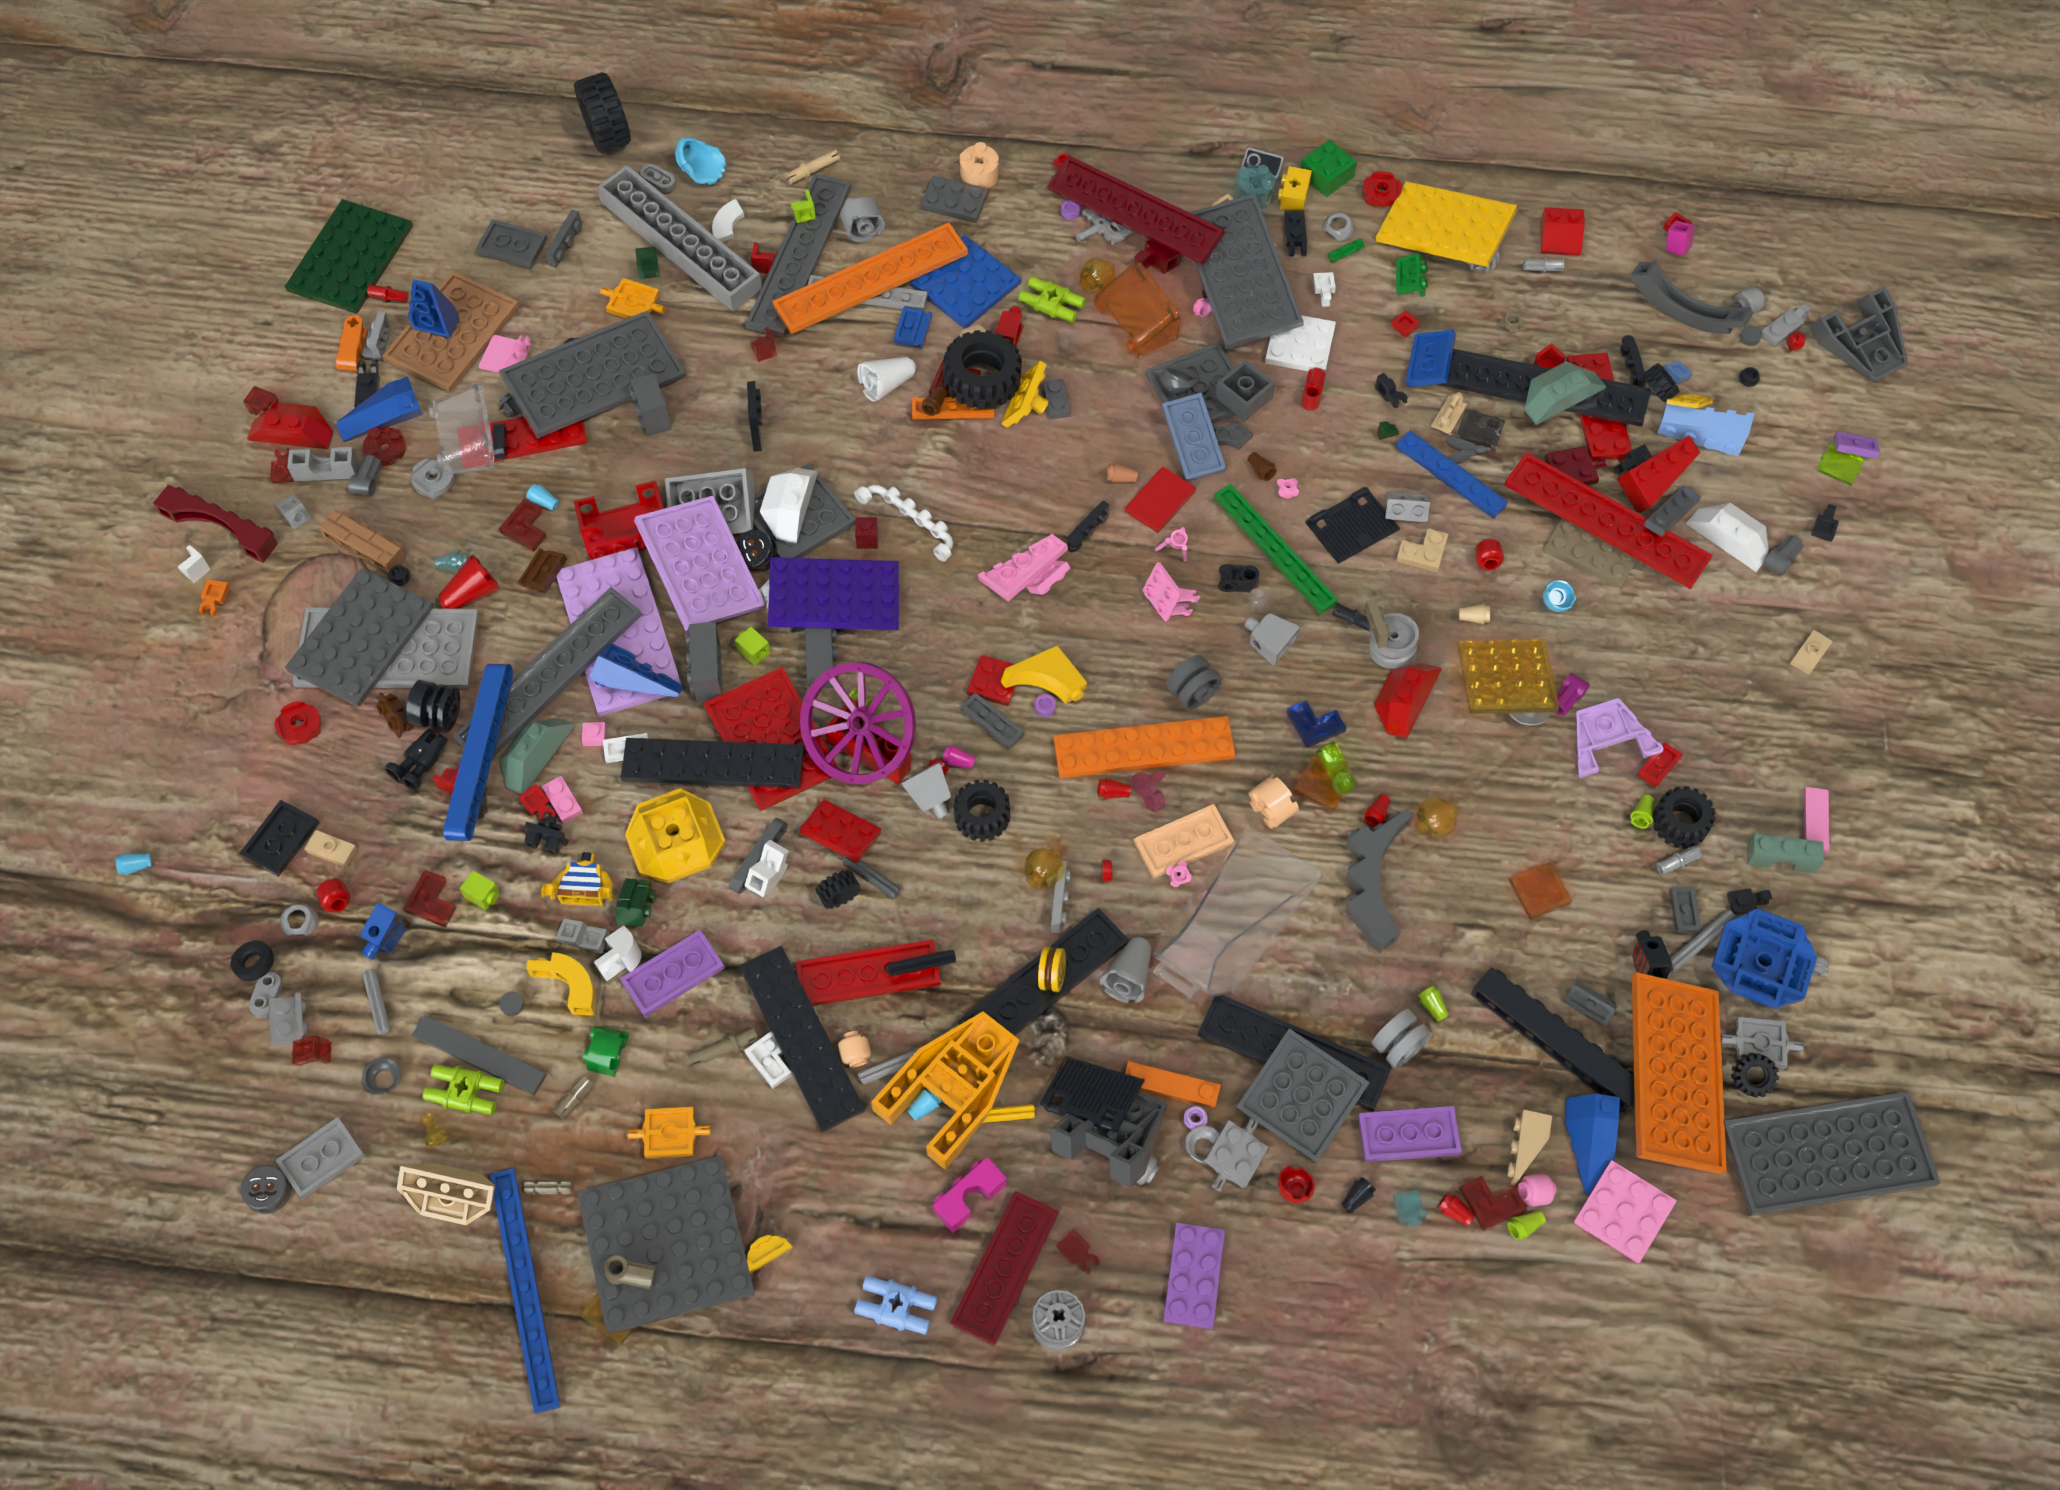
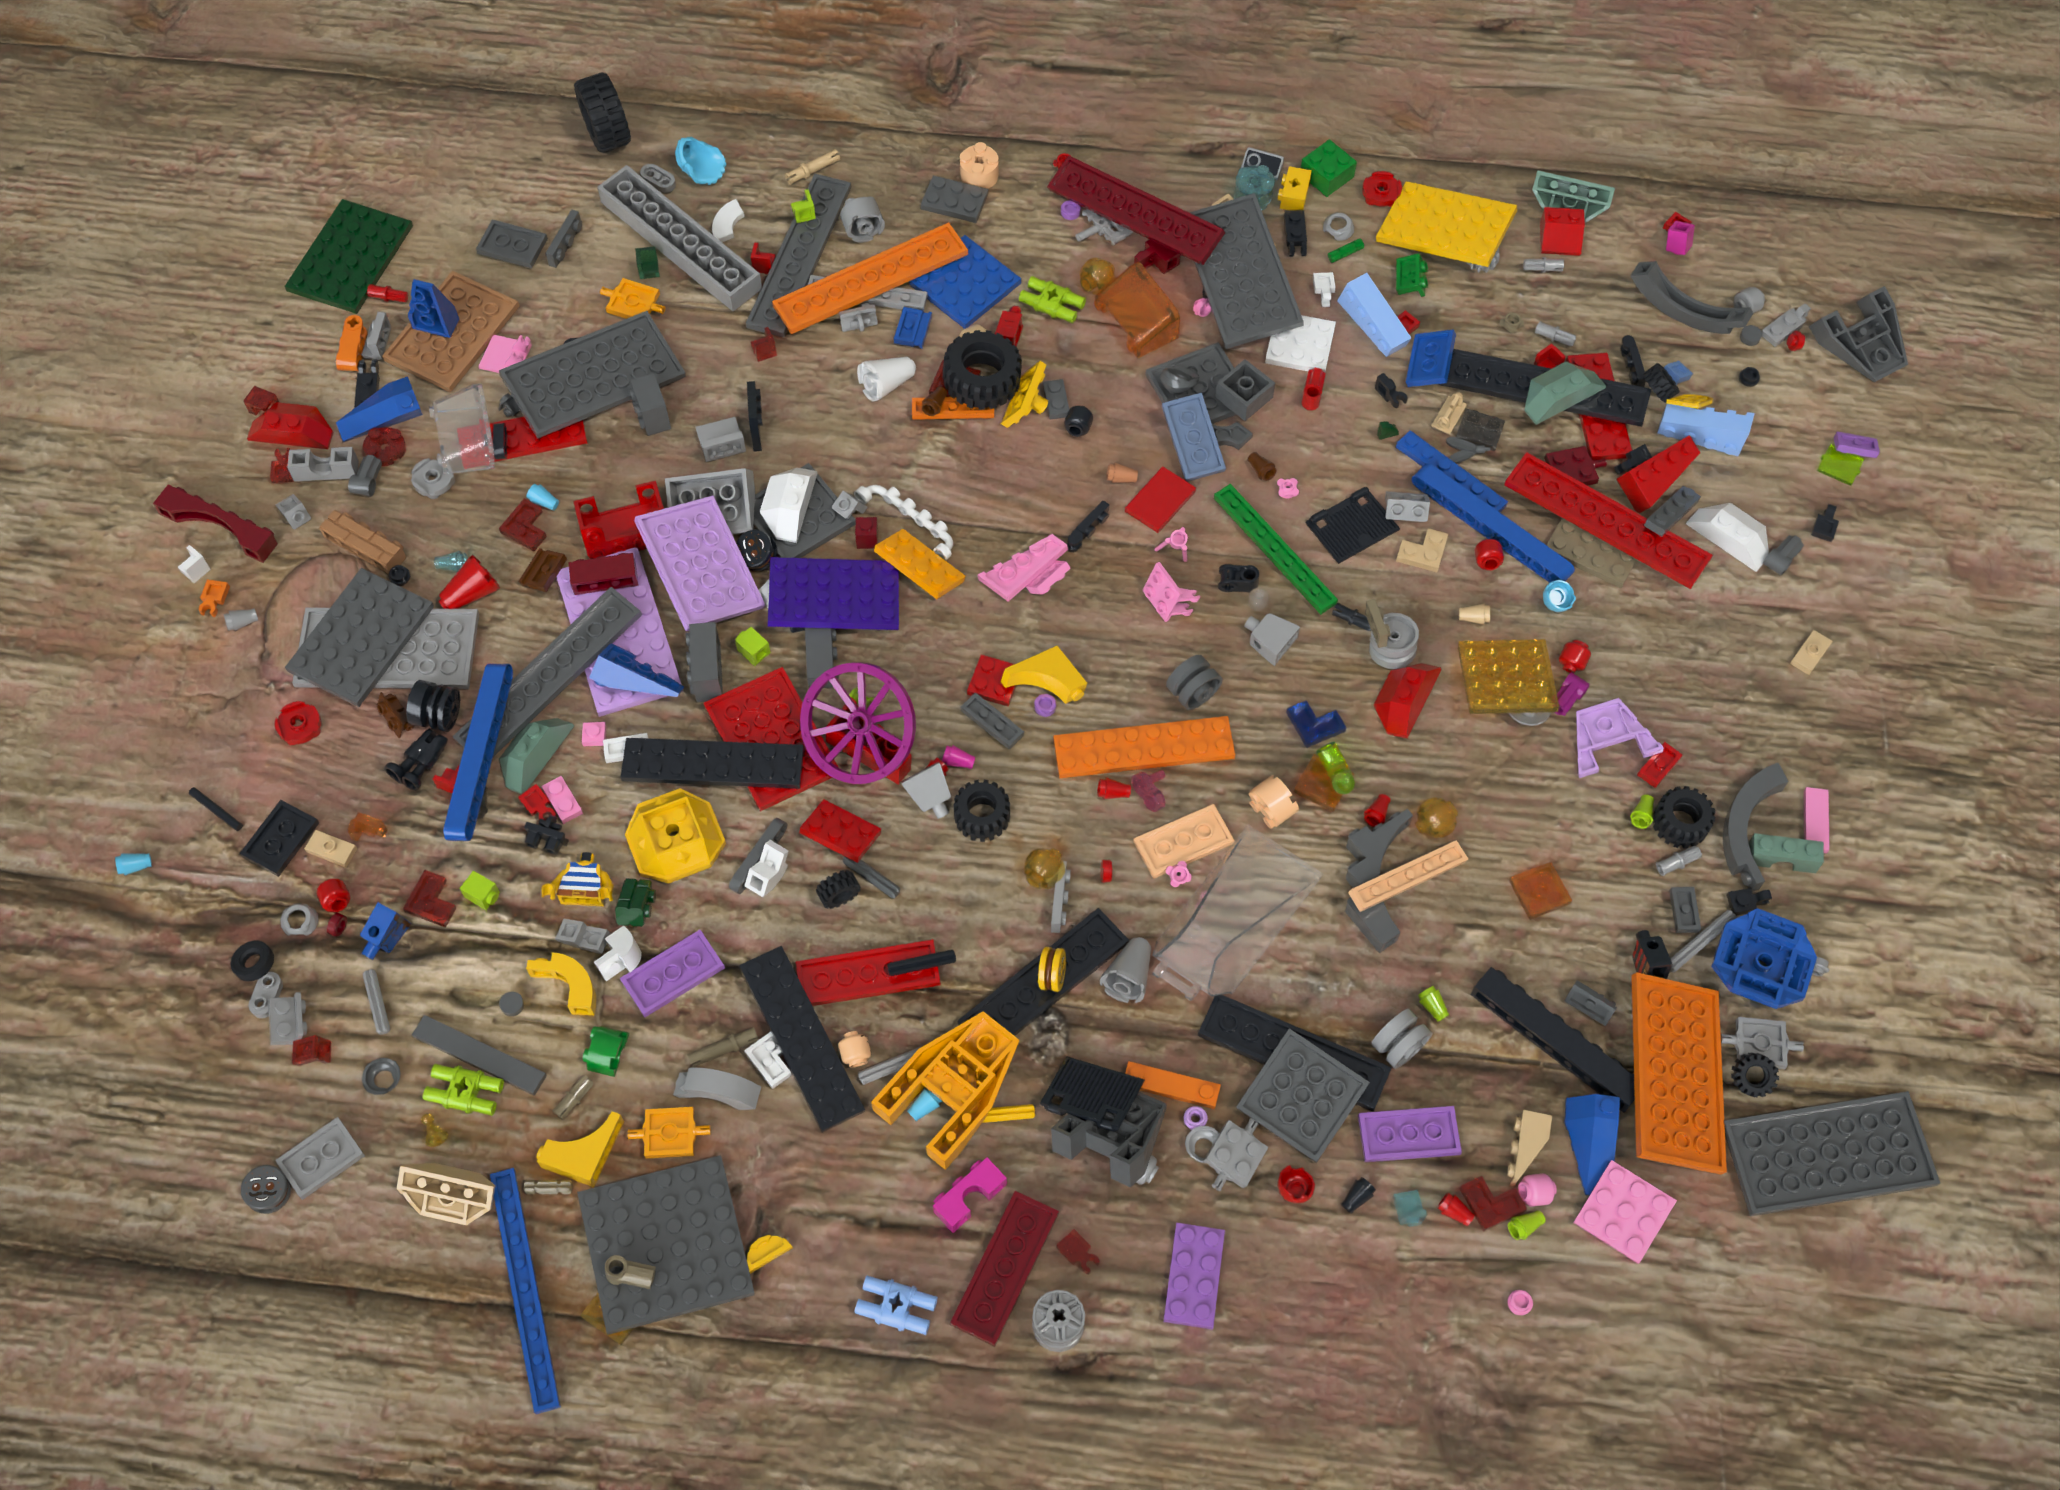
none -> black bar [189,787,243,831]
none -> light grey cone [223,608,258,631]
none -> dark red tile [327,912,347,937]
none -> clear orange bracket [348,812,388,841]
none -> yellow arch [537,1111,624,1187]
none -> dark red brick [568,553,639,595]
none -> light grey arch [673,1068,761,1110]
none -> light grey bracket [696,417,746,462]
none -> light grey bracket [832,491,868,519]
none -> light grey hips [839,303,878,332]
none -> light orange plate [874,529,966,599]
none -> black head [1064,405,1093,437]
none -> light blue wedge [1337,273,1411,357]
none -> light nougat plate [1348,840,1468,912]
none -> blue beam [1411,463,1575,583]
none -> bright pink plate [1507,1290,1533,1315]
none -> sand green wedge [1532,170,1615,223]
none -> light grey axle [1535,321,1576,346]
none -> red head [1559,640,1591,673]
none -> dark grey arch [1723,763,1789,892]

